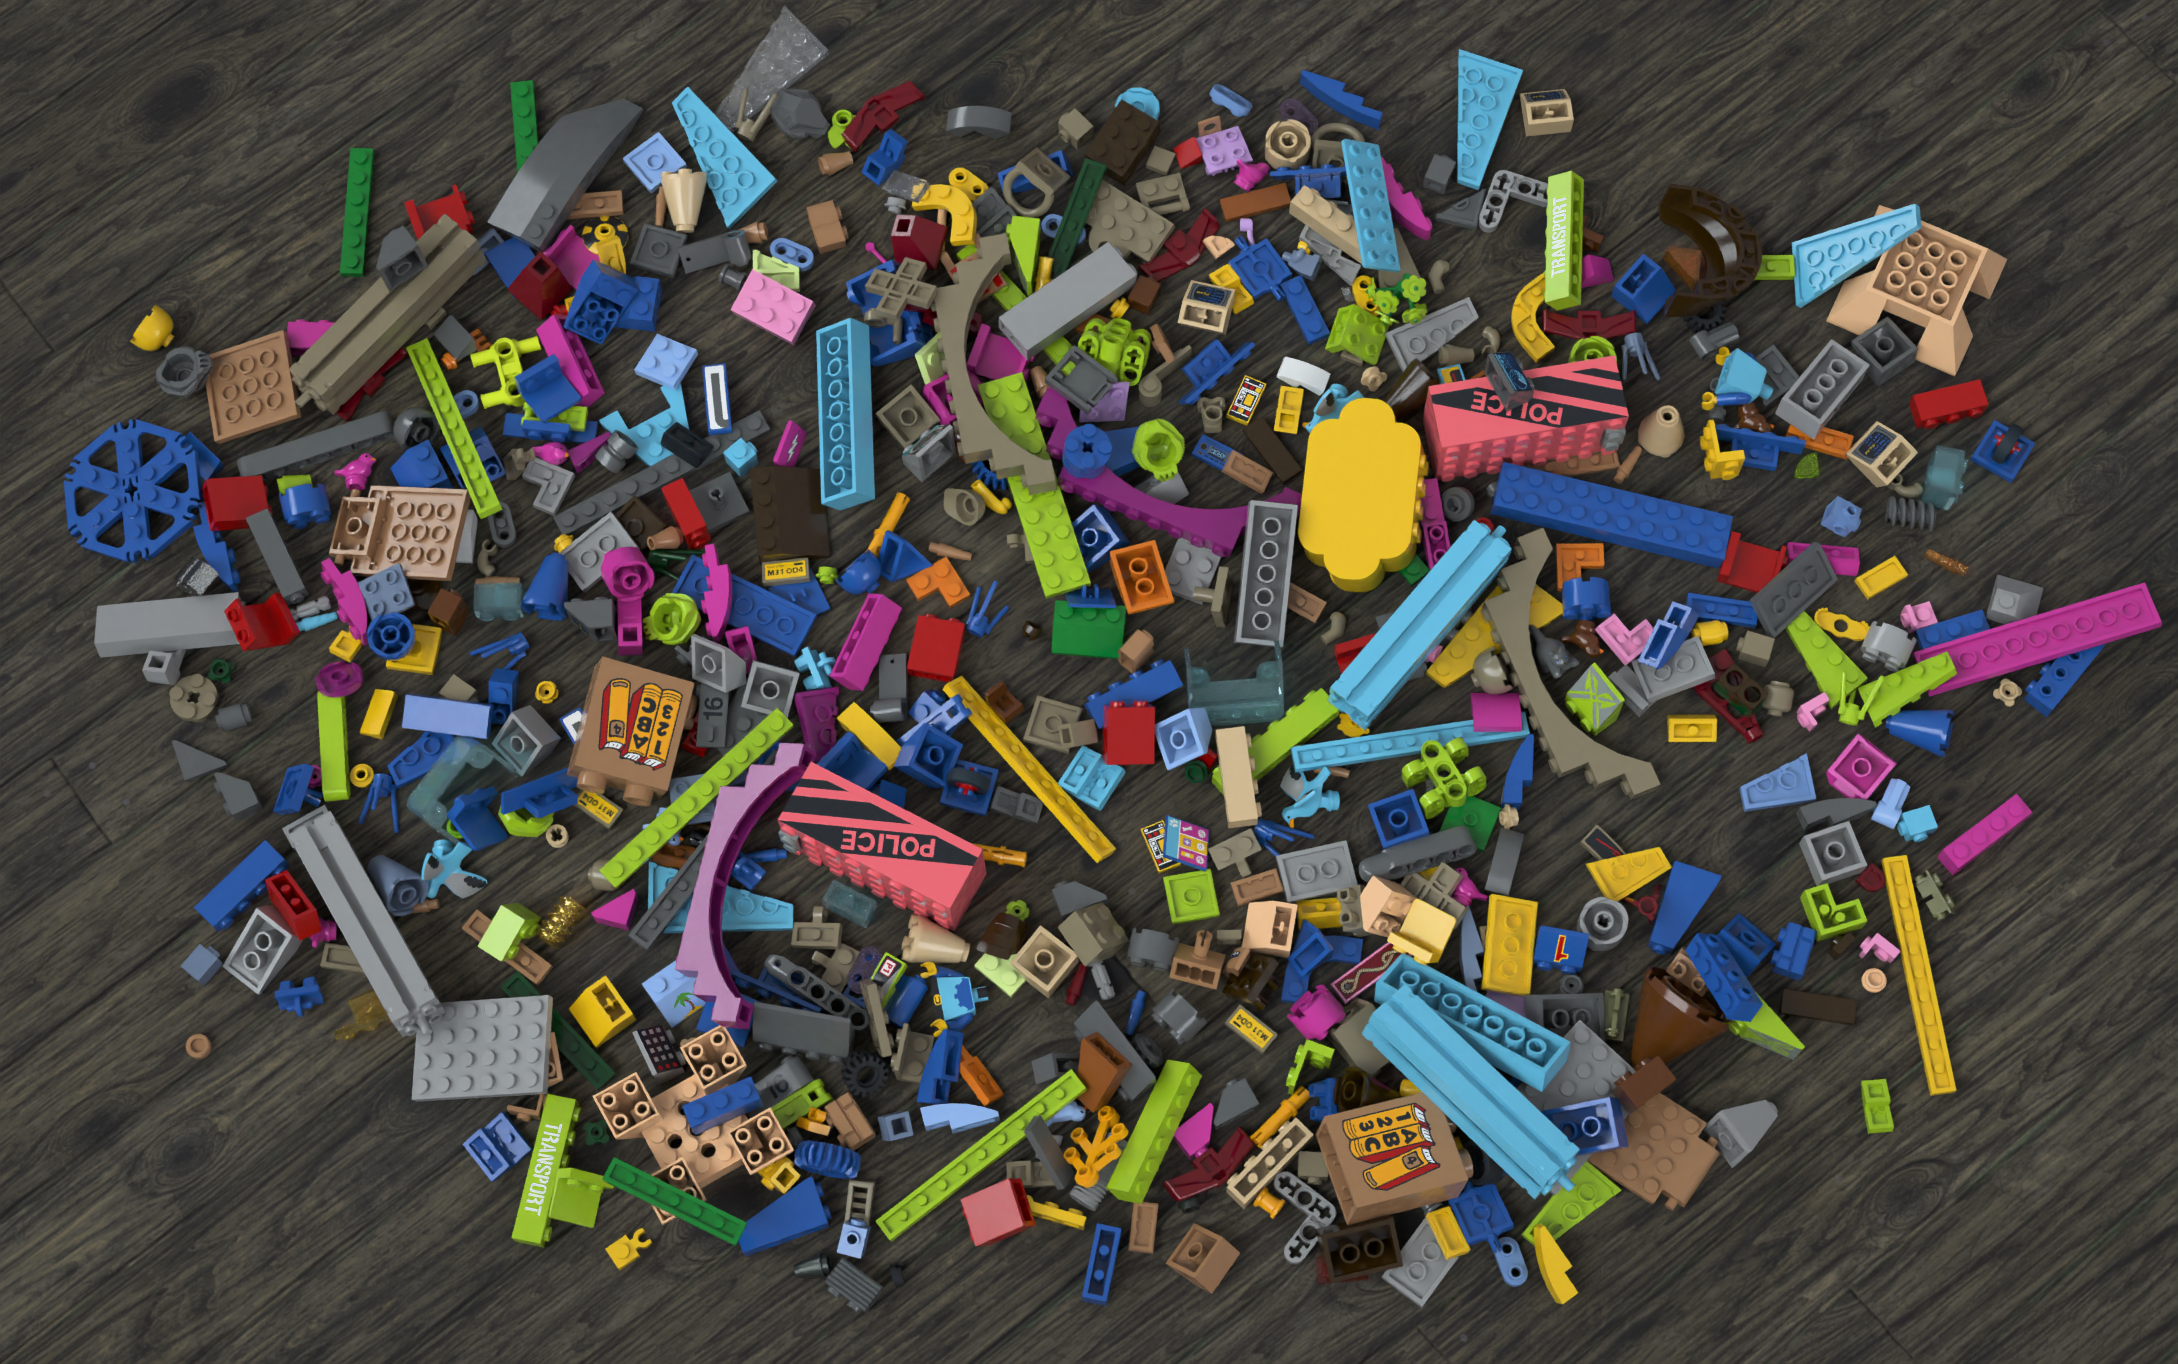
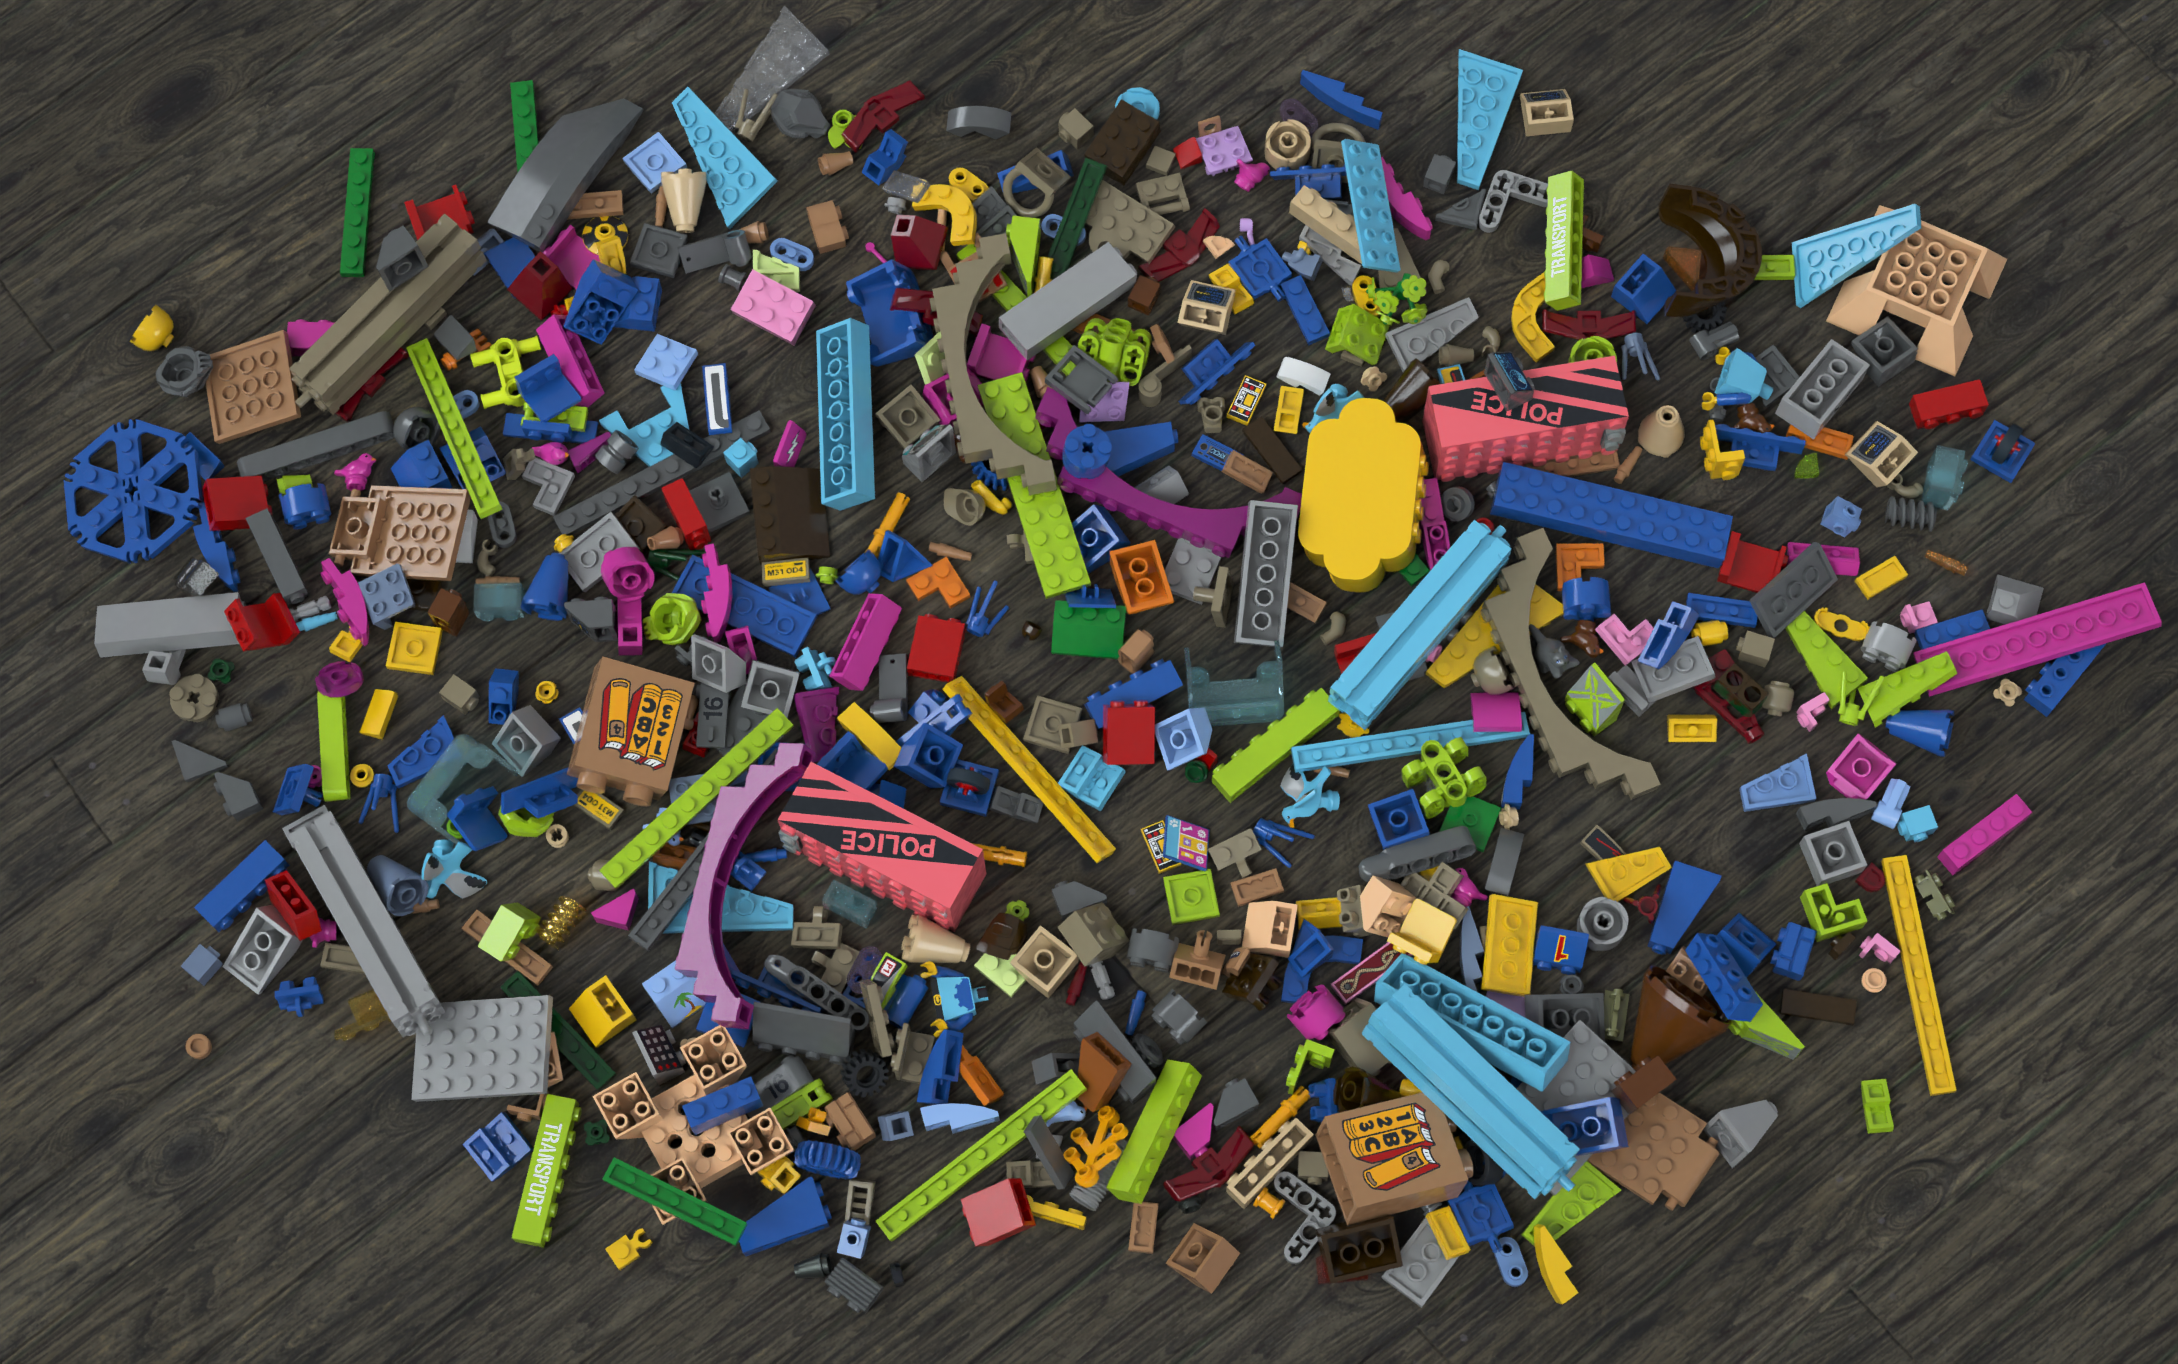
blue cylinder [367,612,416,661] -> none
piece [402,693,494,739] -> none
blue plant [470,632,530,670] -> none
lime bracket [548,1168,614,1228] -> none
dark tan plate [864,308,903,344] -> none
dark tan plate [865,257,938,321] -> none
blue brick [1082,1223,1122,1306] -> none
yellow plate [1109,298,1130,318] -> none
lime helmet [1132,419,1185,482] -> none
medium blue plate [1209,84,1252,117] -> none
tan brick [1215,726,1262,828] -> none
dark orange tile [1220,183,1291,223] -> none
tile [1225,1005,1278,1055] -> none
light grey plate [1276,840,1358,903] -> none

